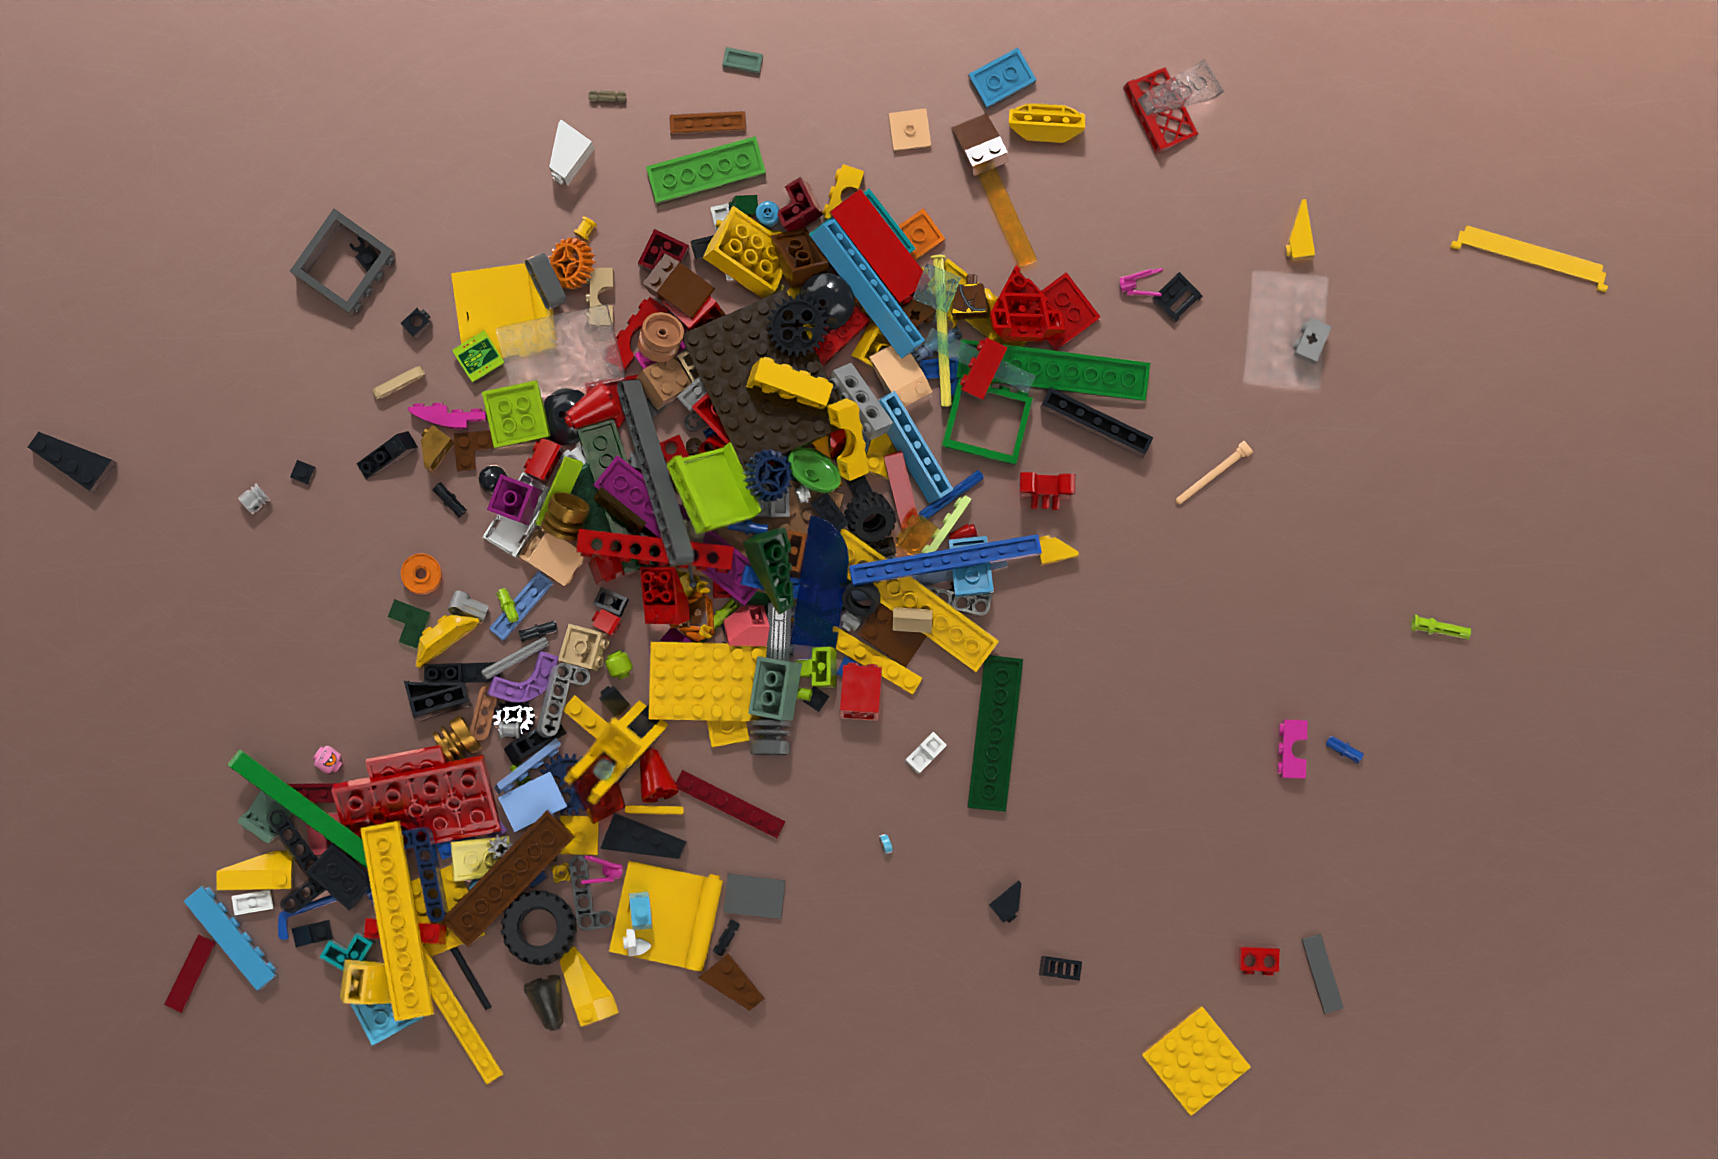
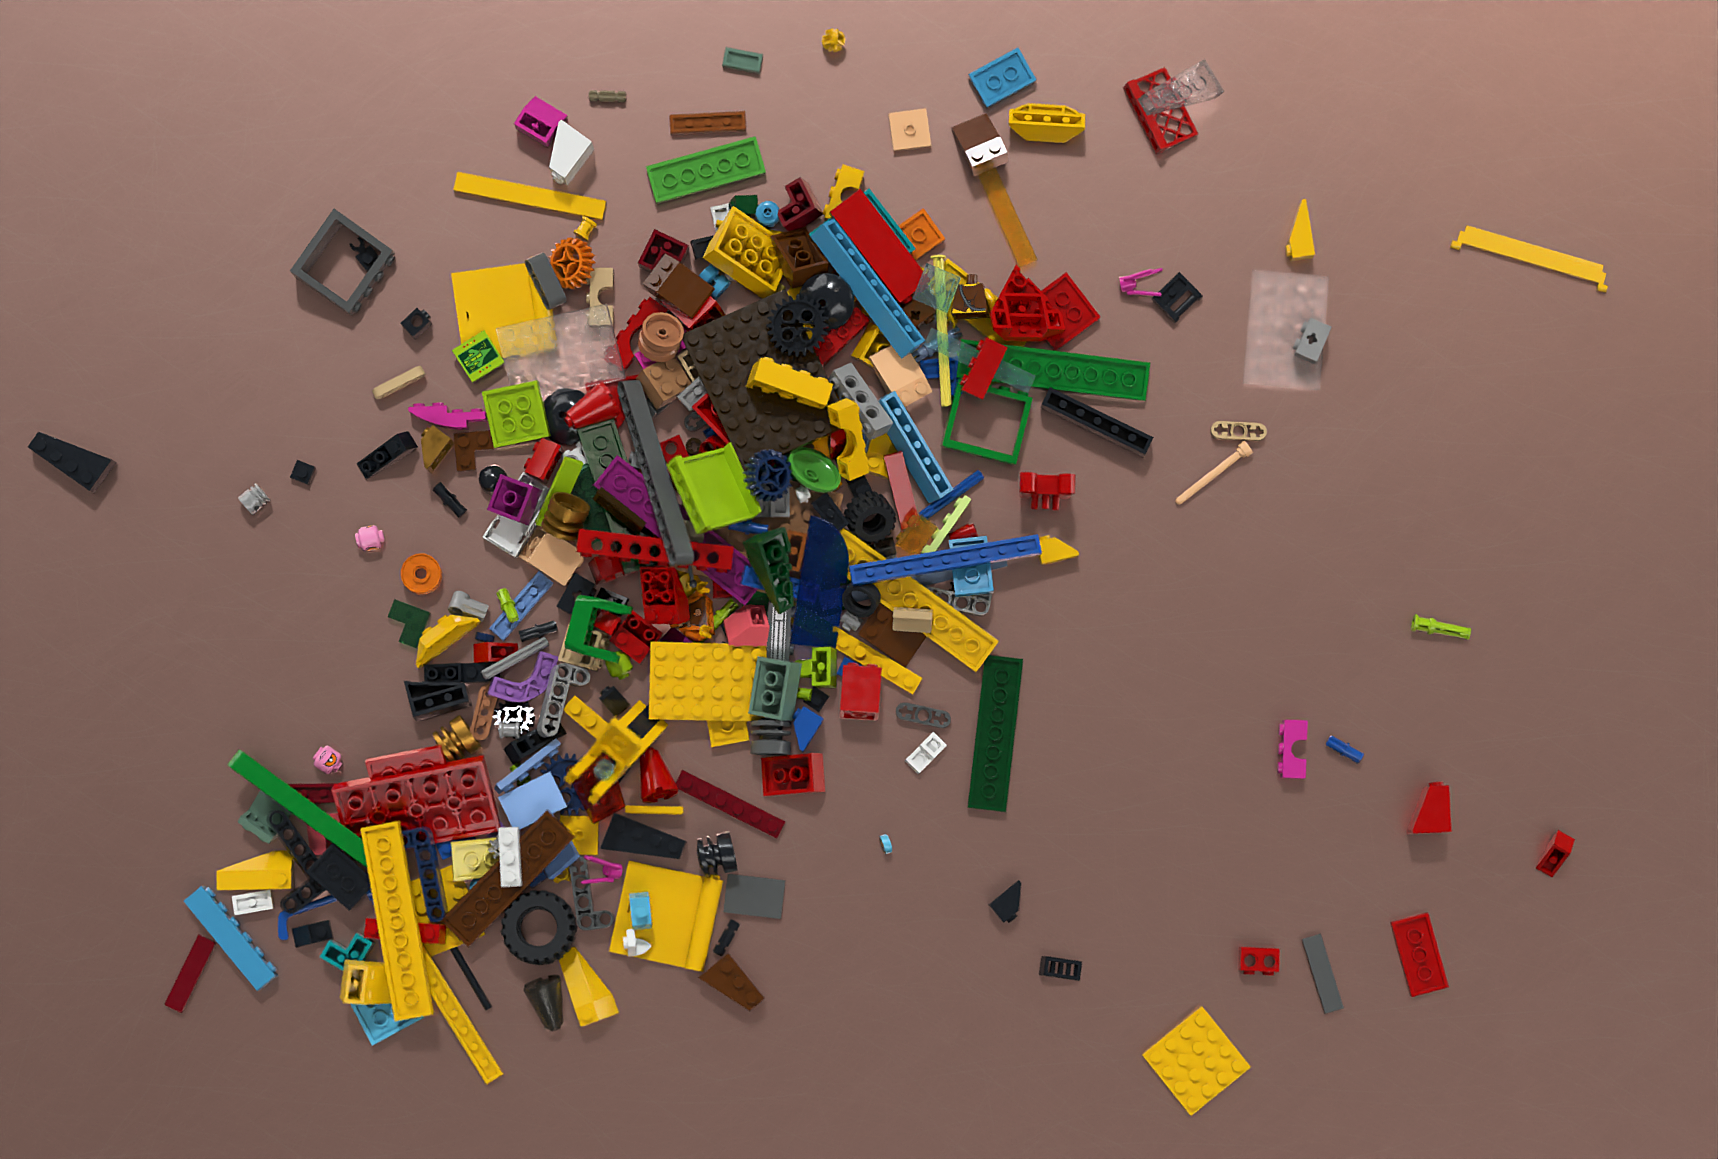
none -> bright pink head [355,525,385,552]
none -> yellow tile [453,172,606,220]
none -> red slope [473,642,518,663]
none -> dark blue tile [475,632,495,642]
none -> white plate [498,827,522,887]
none -> dark pink slope [514,96,568,148]
none -> medium blue tile [544,841,580,880]
none -> black brick [556,573,597,616]
none -> green connector [565,595,633,663]
none -> red slope [609,610,663,665]
none -> black wheel [696,831,738,878]
none -> dark azure wheel [699,264,731,300]
none -> red slope [761,753,825,796]
none -> blue slope [792,706,824,753]
none -> yellow gear [822,28,845,53]
none -> dark grey beam [896,702,951,728]
none -> tan beam [1210,421,1267,441]
none -> red tile [1390,912,1449,997]
none -> red slope [1407,782,1452,834]
none -> red slope [1536,830,1575,878]

